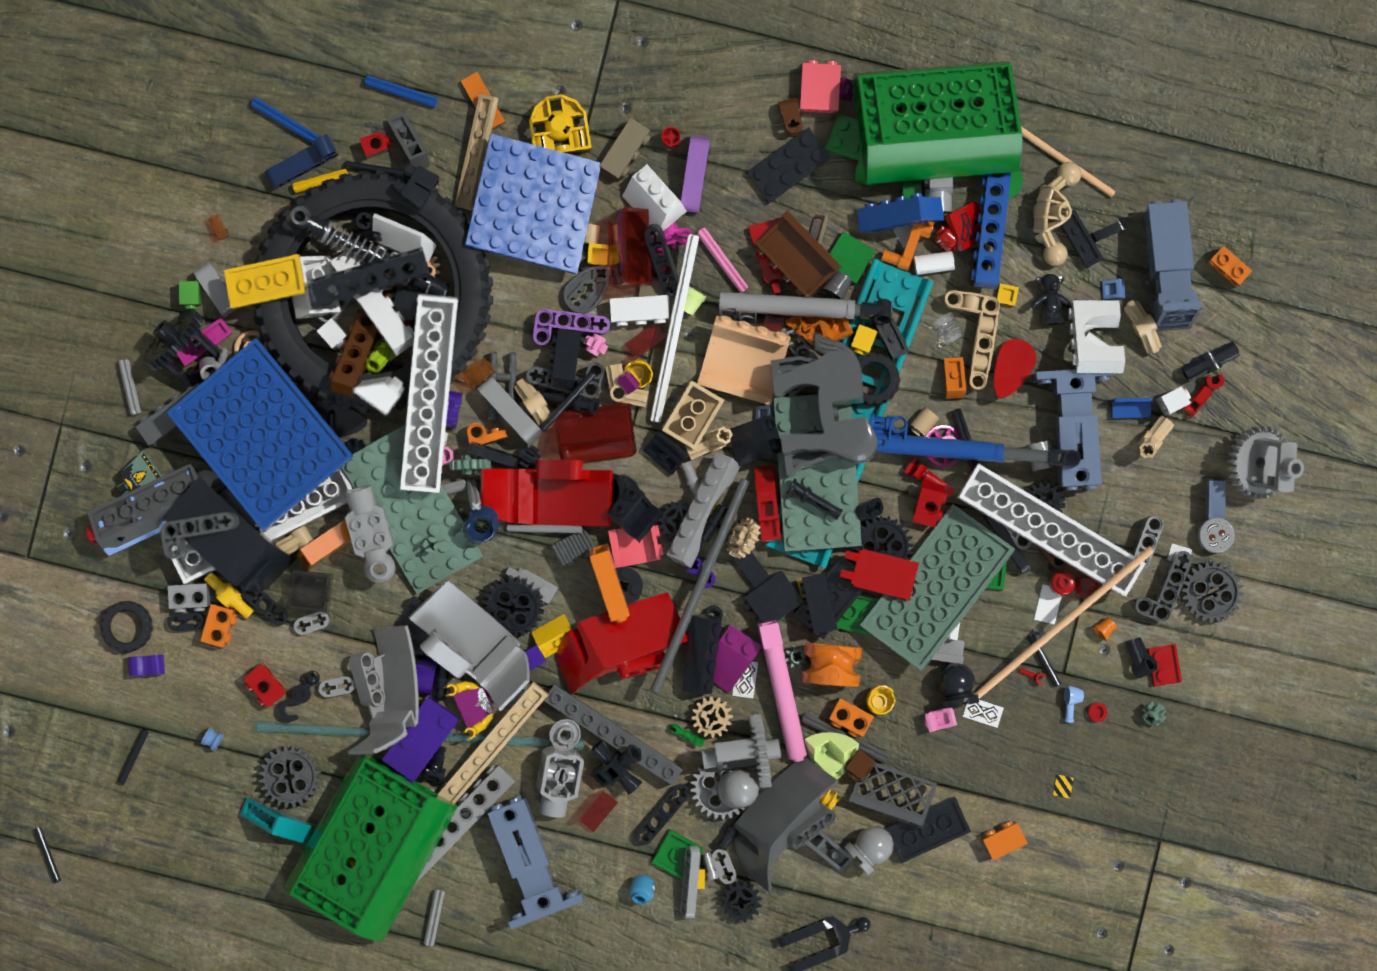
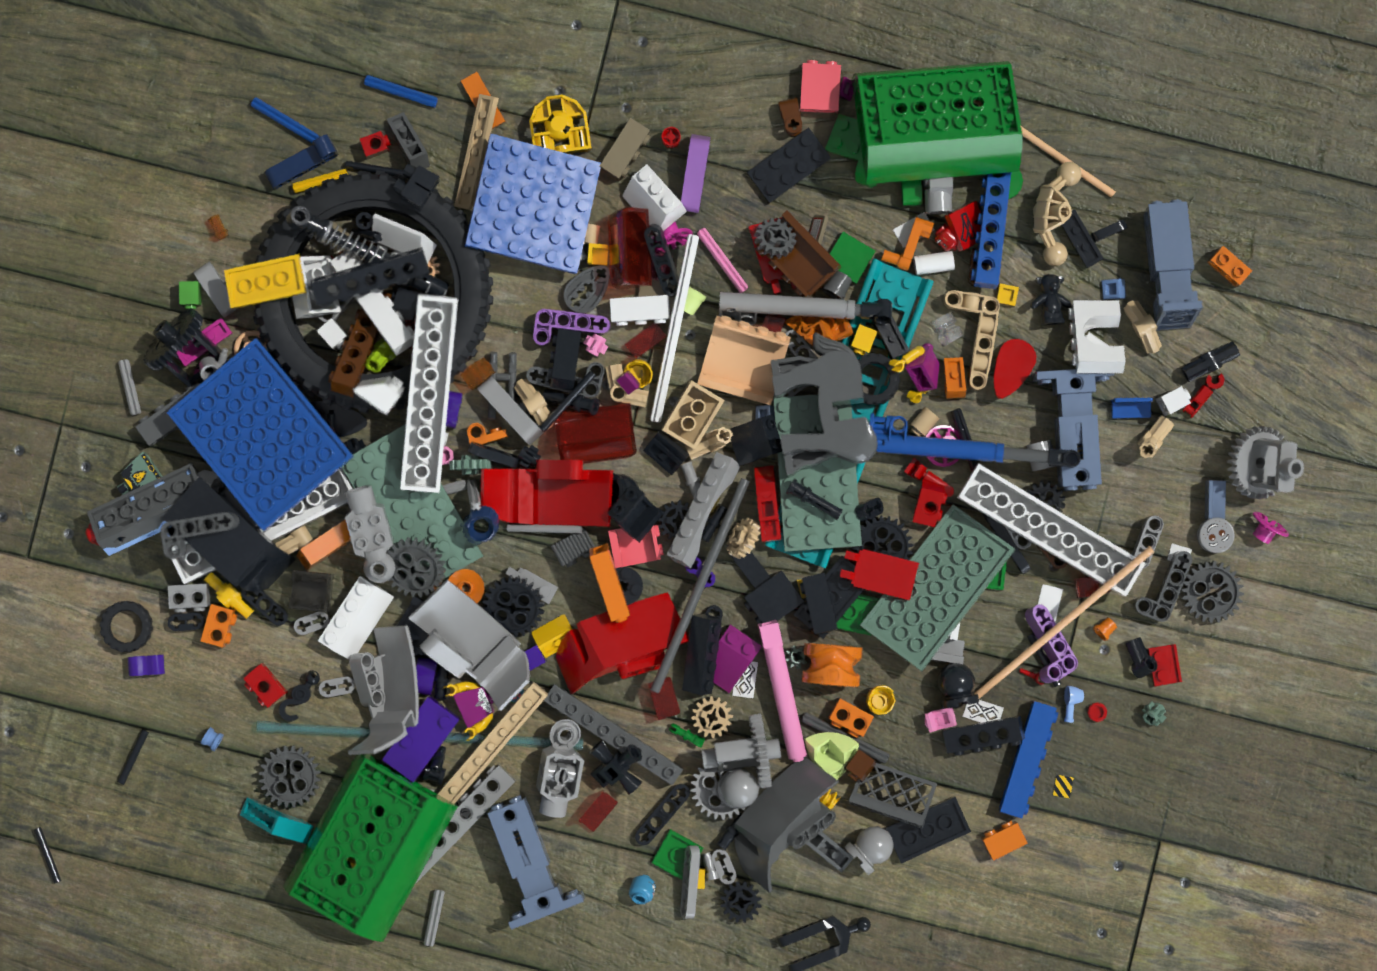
blue wedge [857,194,944,232] -> none
red head [1049,571,1076,596] -> none
none -> white slope [318,576,394,660]
none -> dark grey gear [387,537,446,598]
none -> orange dish [448,569,485,603]
none -> clear red panel [648,677,680,721]
none -> dark grey gear [754,218,796,259]
none -> magenta torso [889,343,939,403]
none -> black brick [943,716,1025,756]
none -> blue brick [998,700,1058,818]
none -> medium lavender beam [1025,604,1078,683]
none -> dark pink wheel [1252,512,1289,544]

